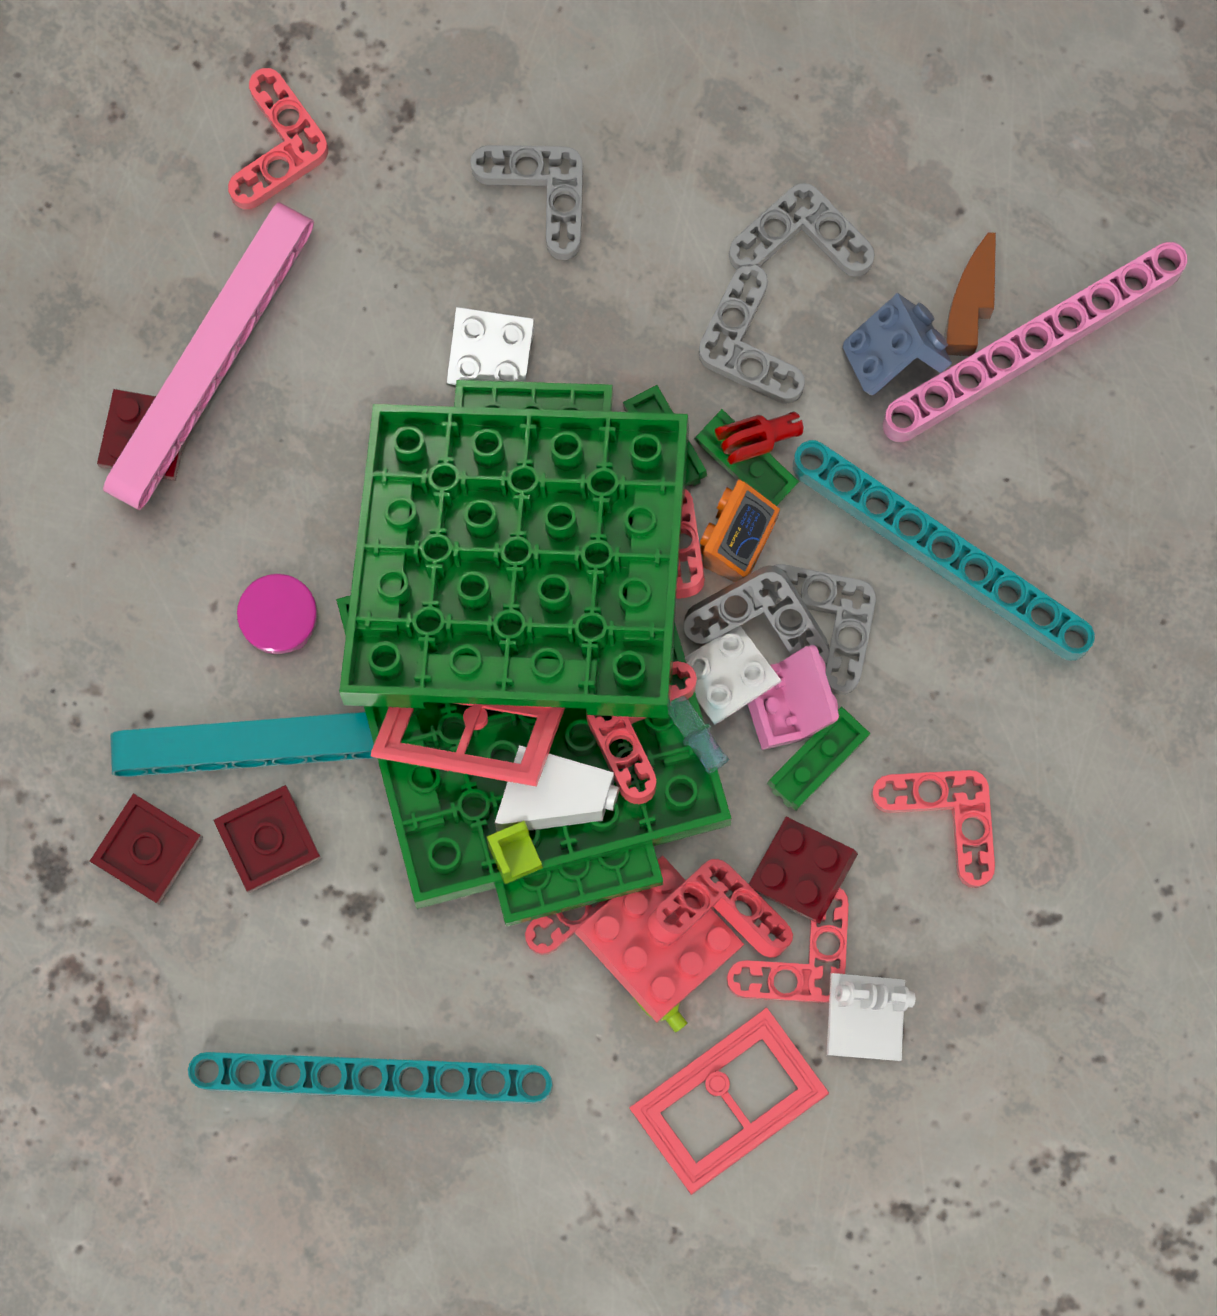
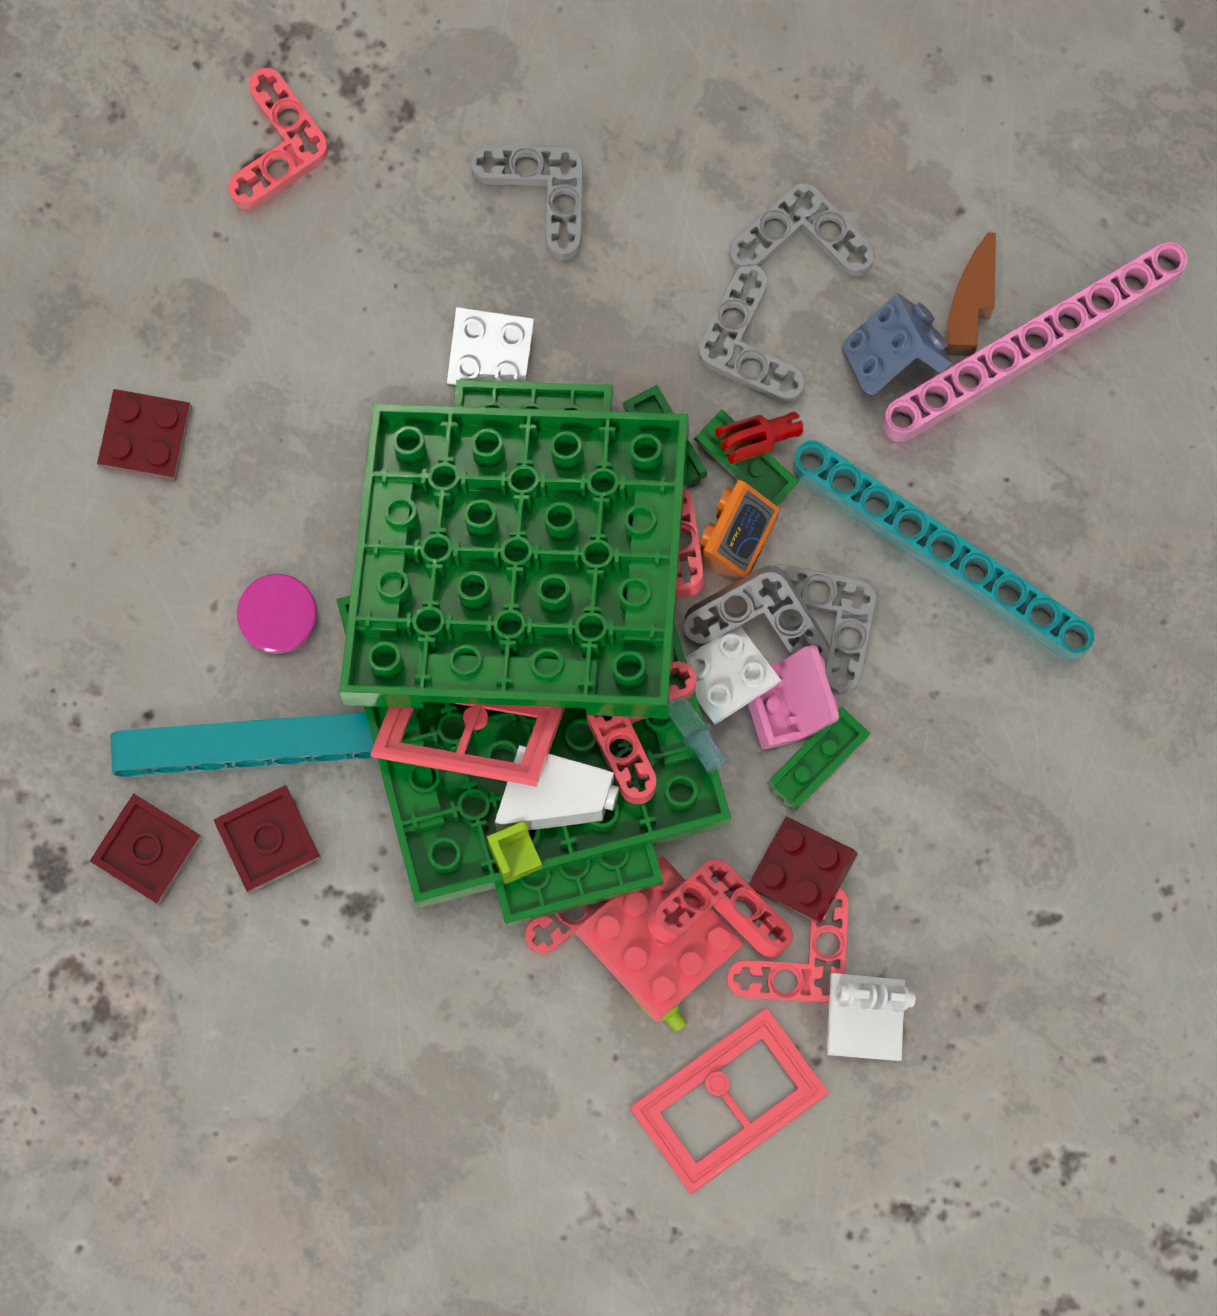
bright pink beam [103,202,314,510] -> none
teal beam [188,1052,553,1104] -> none
coral beam [871,770,995,888] -> none

